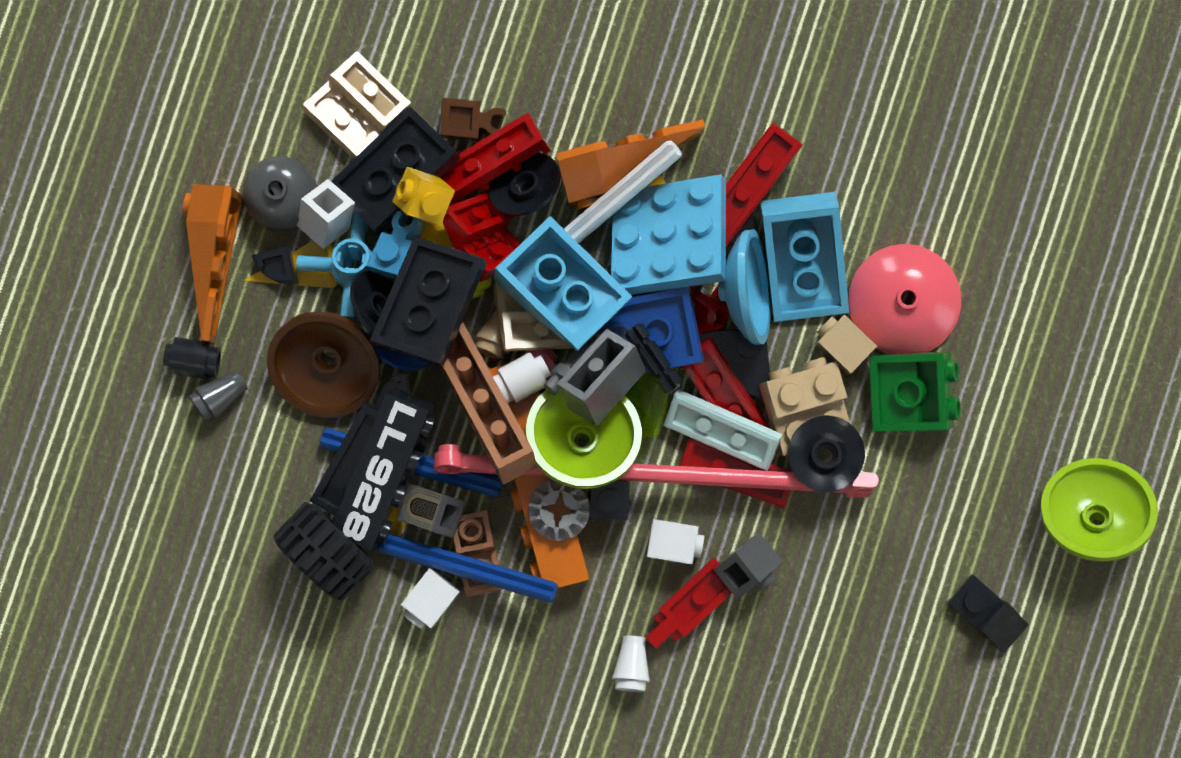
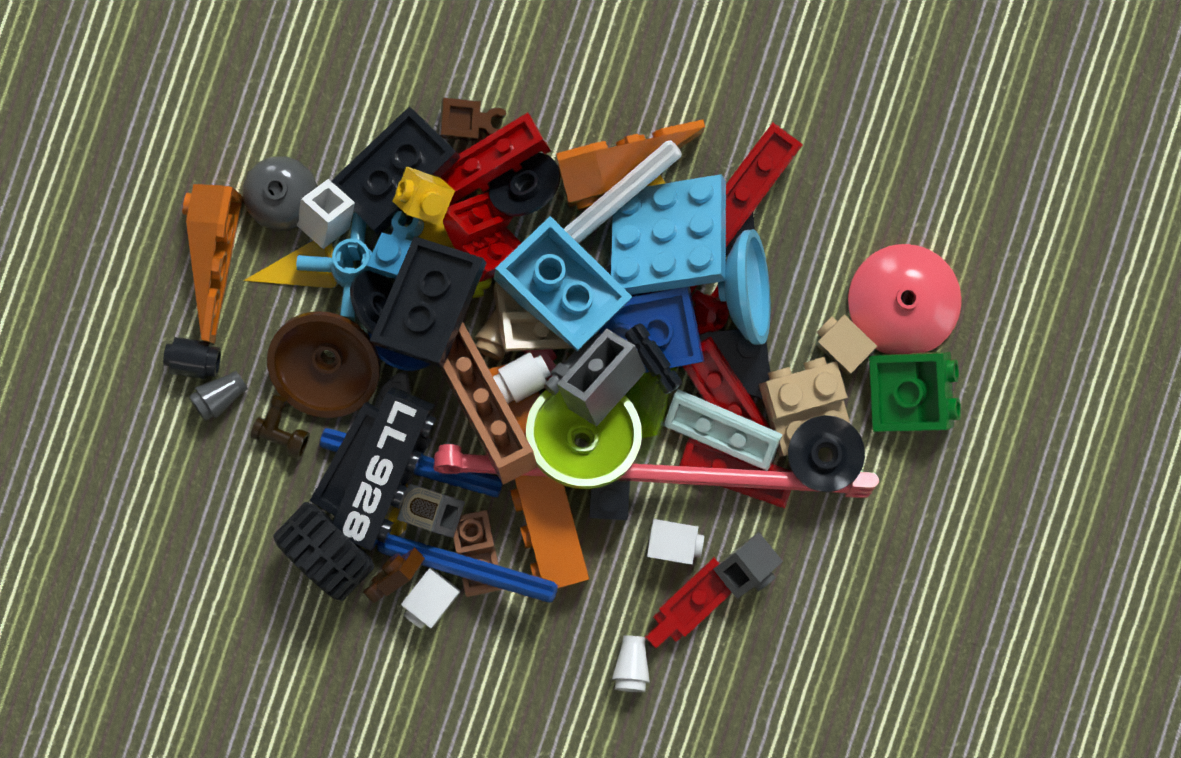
black tile [252,246,299,285] -> none
slope [302,51,411,160] -> none
light grey gear [528,480,590,541] -> none
medium azure slope [760,192,849,322] -> none
black slope [946,574,1029,653] -> none
lime dish [1041,458,1158,562] -> none
none -> dark brown piece [250,395,310,460]
none -> reddish brown plate [363,548,425,603]

